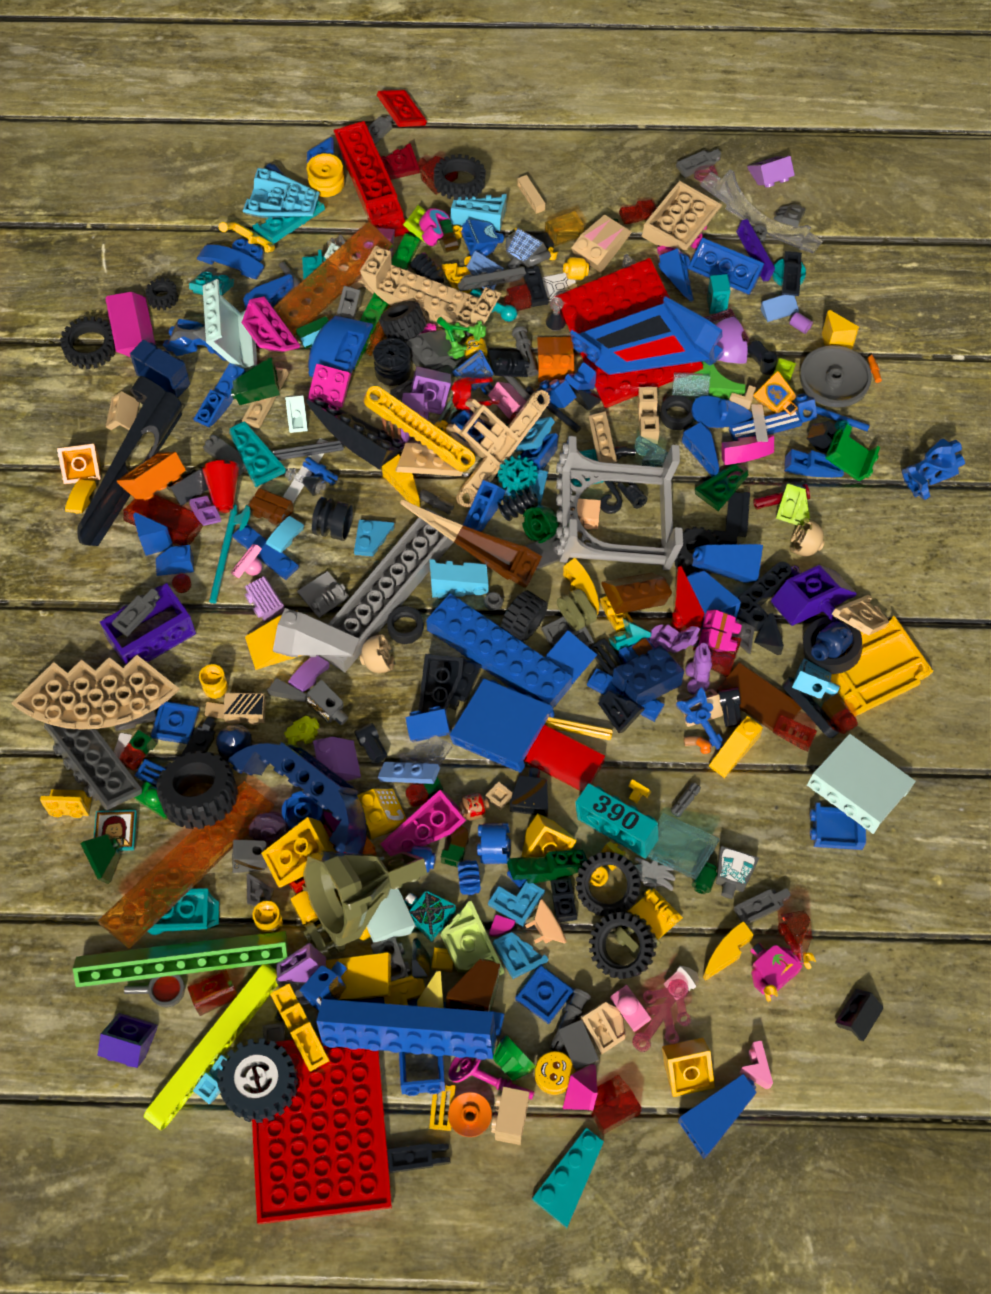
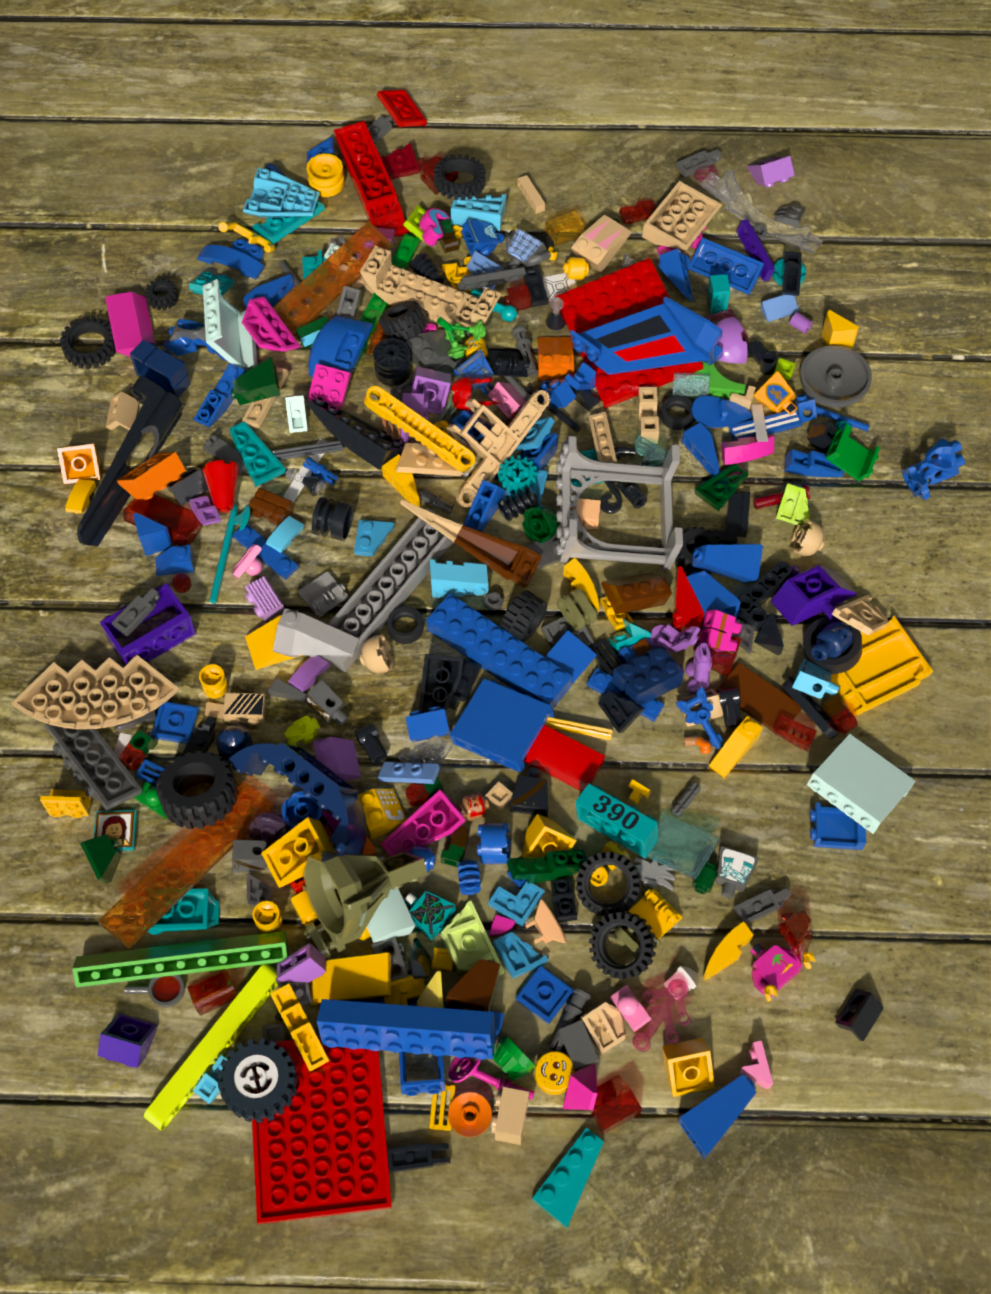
blue torso [299,961,347,1010] -> none
orange piece [868,355,882,383] -> none

